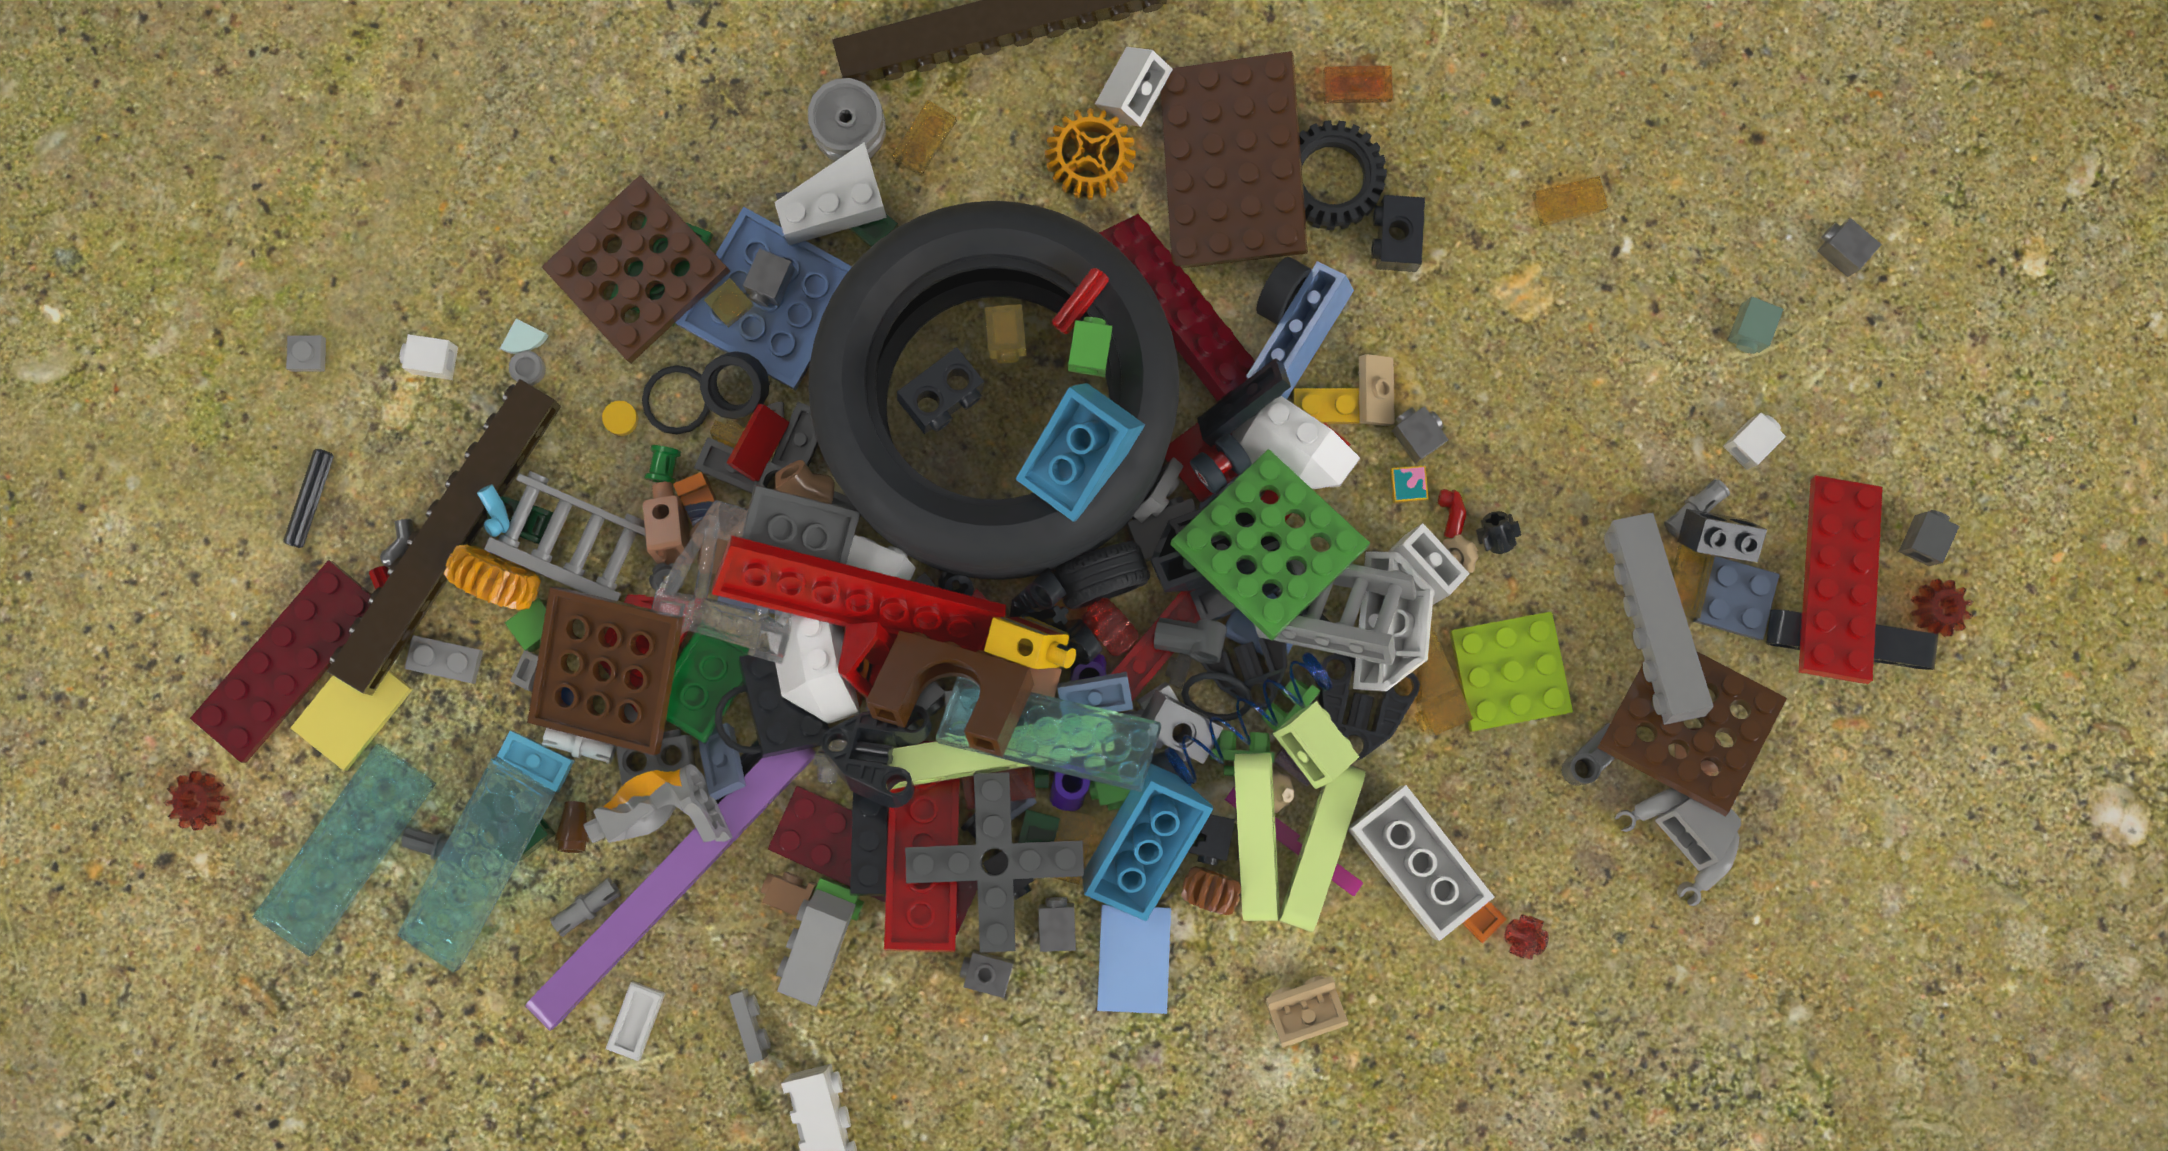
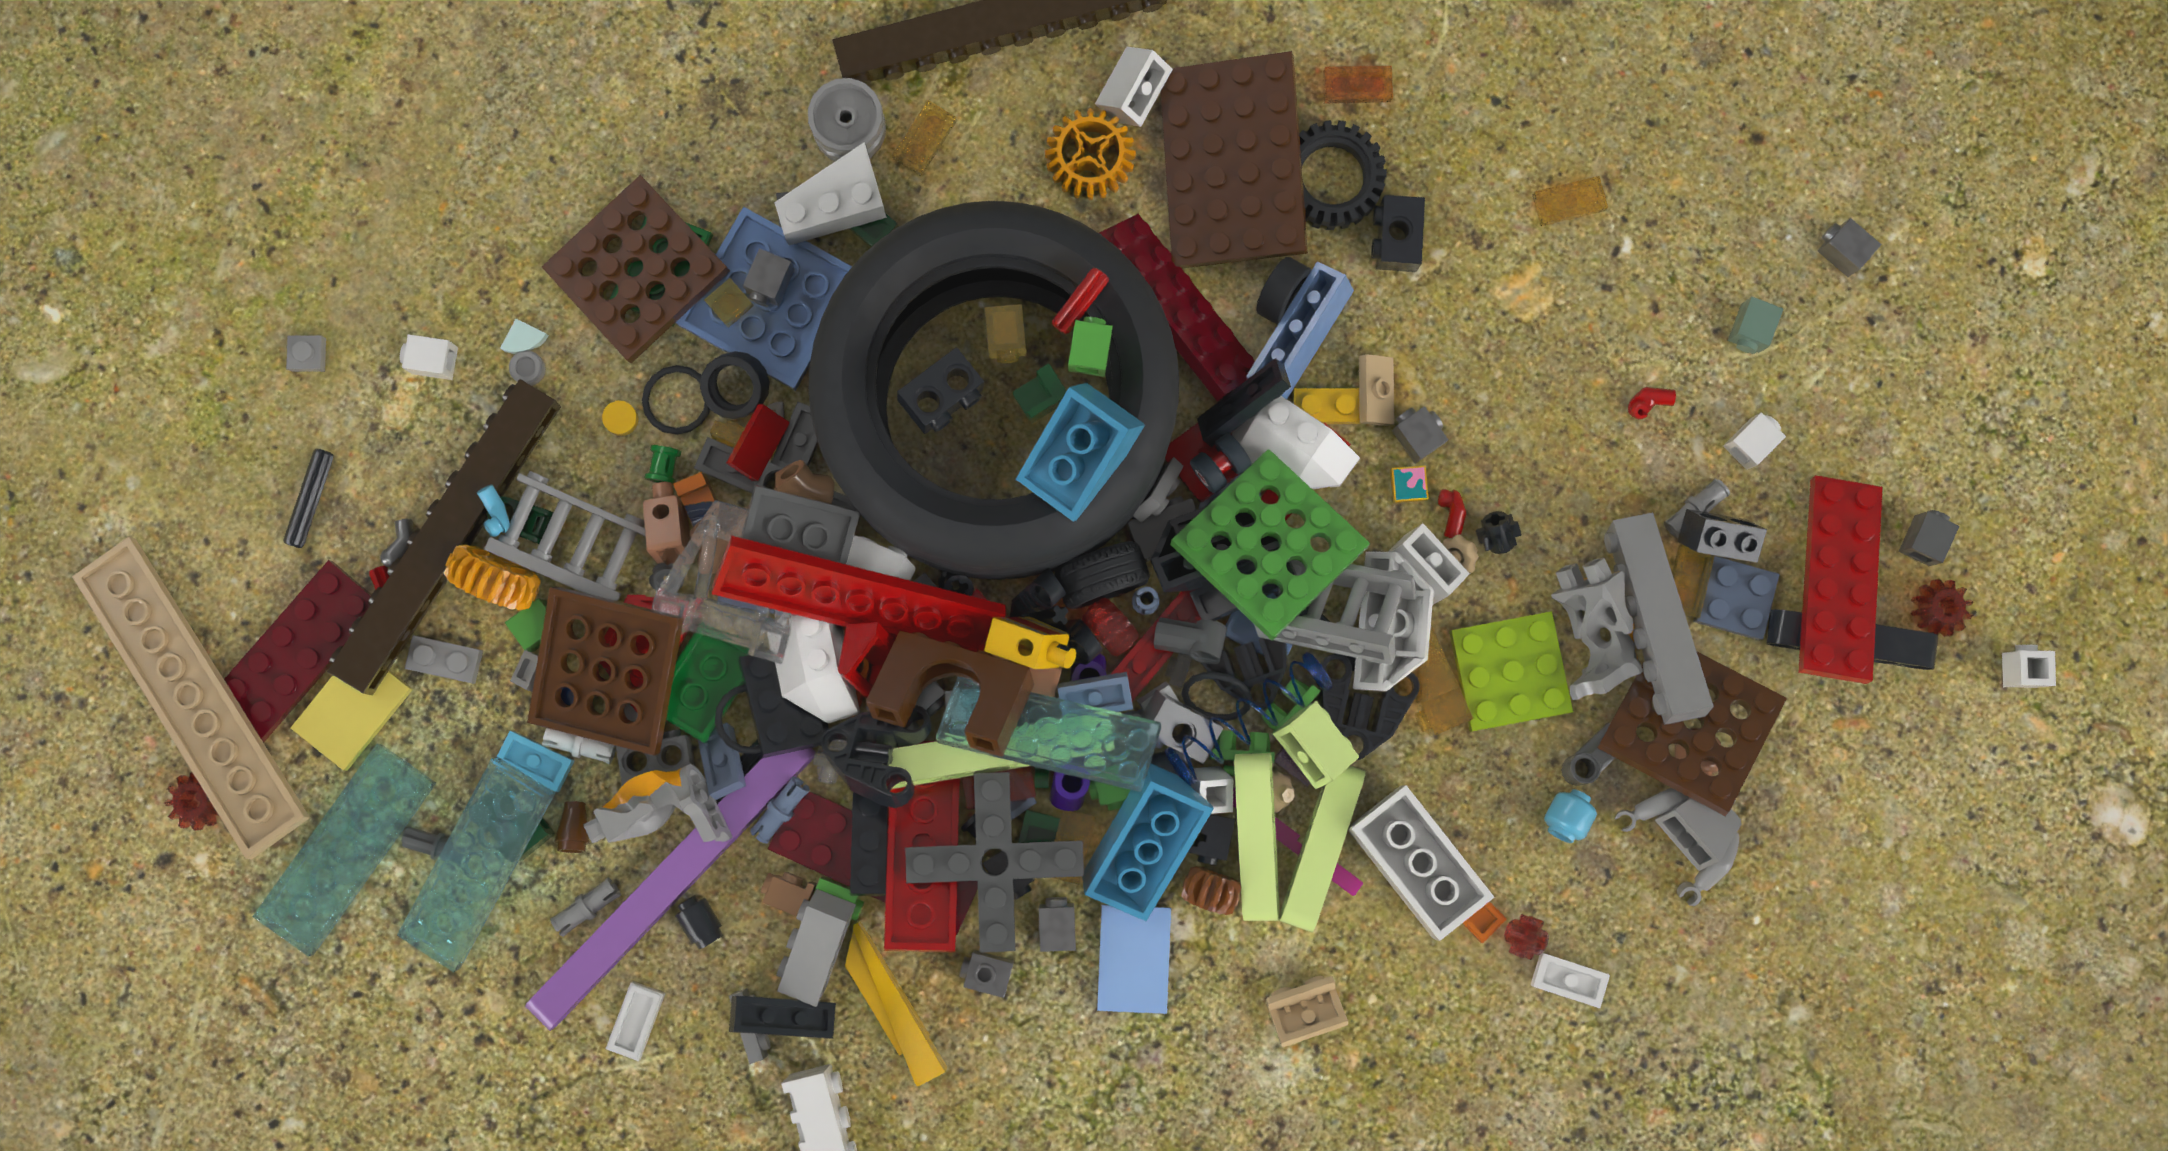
none -> tan plate [72,537,310,859]
none -> black brick [675,895,723,950]
none -> black plate [729,996,836,1039]
none -> sand blue pin [750,776,810,844]
none -> yellow wedge [845,921,947,1087]
none -> dark green panel [1013,363,1066,424]
none -> sand blue pin [1132,587,1159,615]
none -> white brick [1187,766,1233,814]
none -> white plate [1531,952,1610,1008]
none -> medium azure head [1544,789,1597,843]
none -> light grey hips [1551,557,1643,700]
none -> red arm [1628,387,1676,420]
none -> white brick [2002,645,2056,688]

